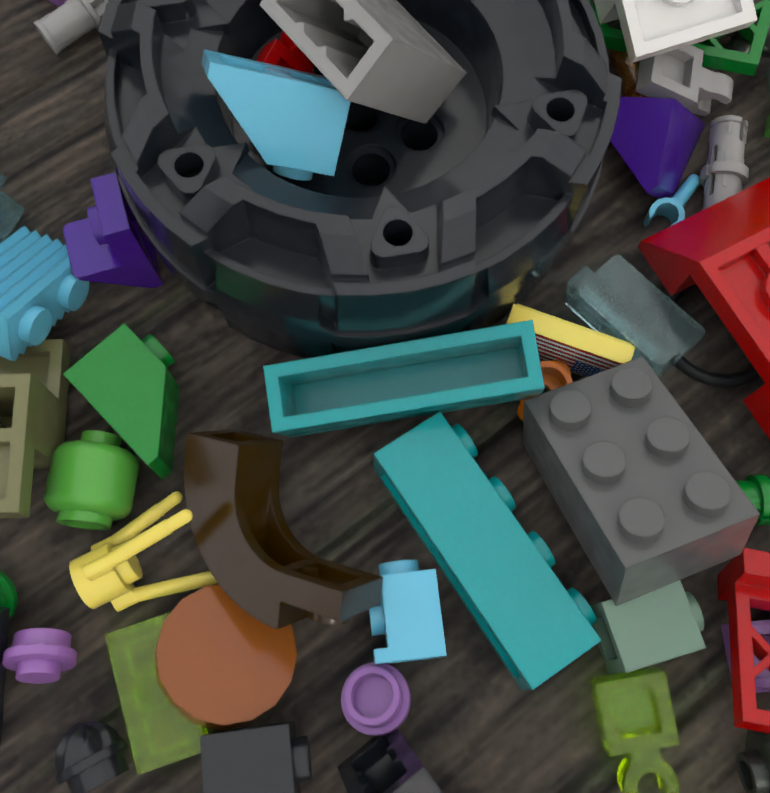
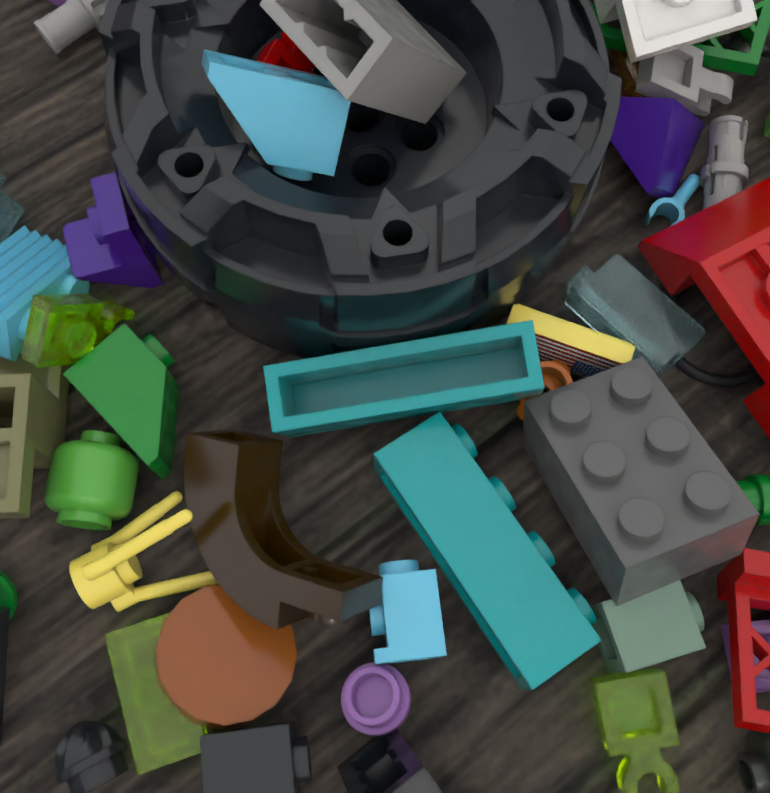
medium lavender plate [2,628,77,684] -> none
none -> clear neon green plate [21,294,135,368]

